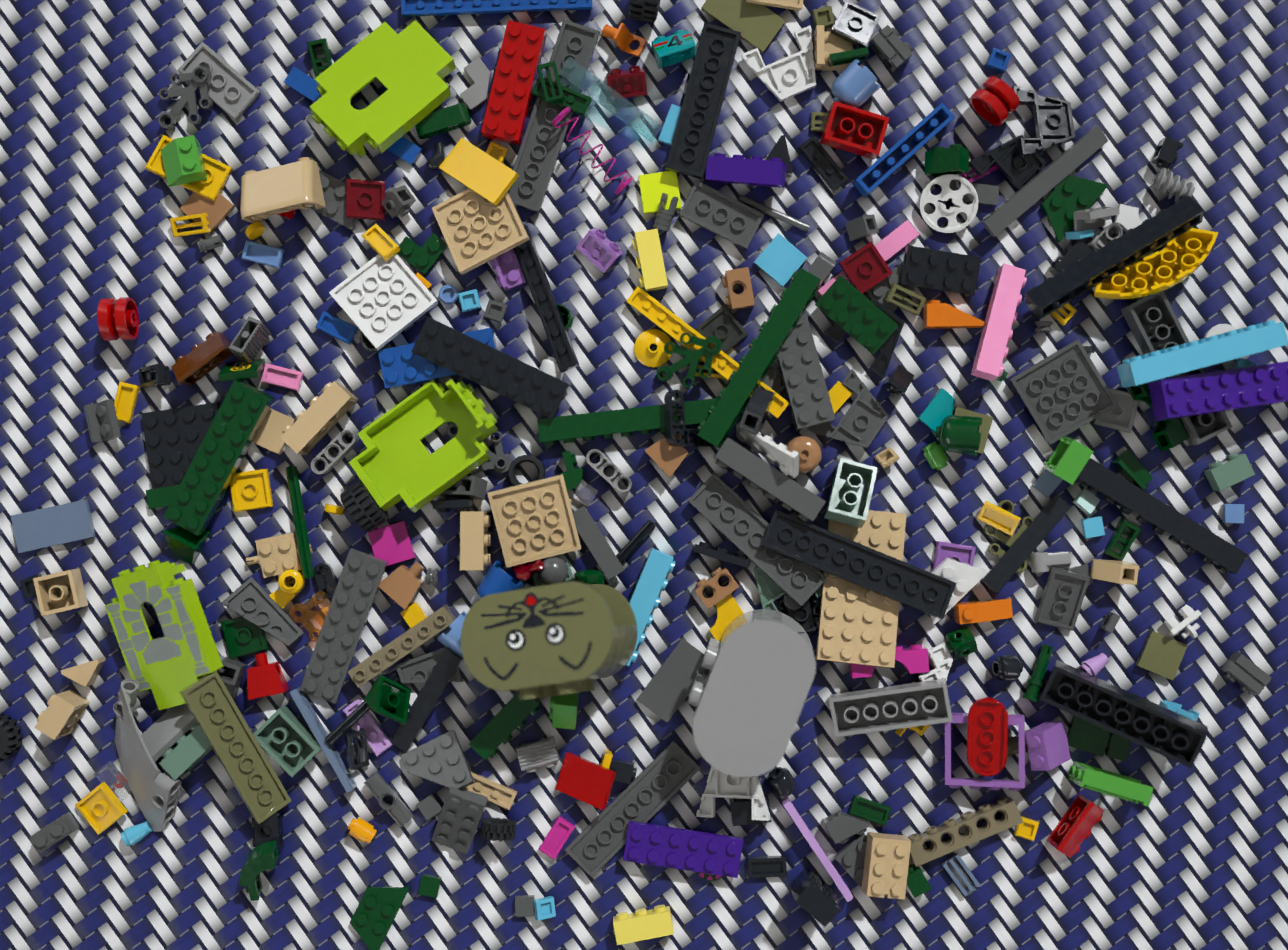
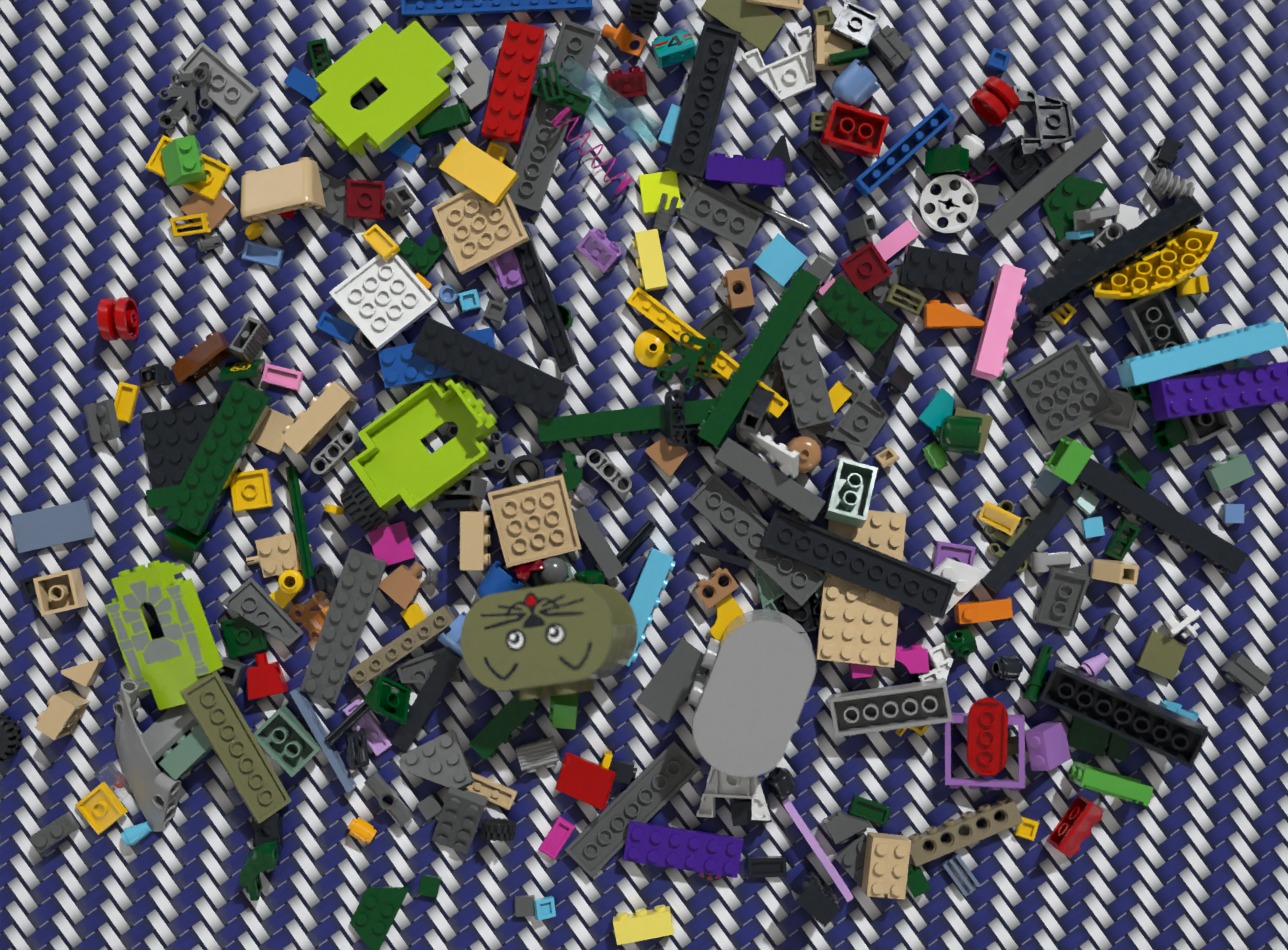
none -> white head [959,133,985,161]
none -> yellow leg [1176,275,1209,297]

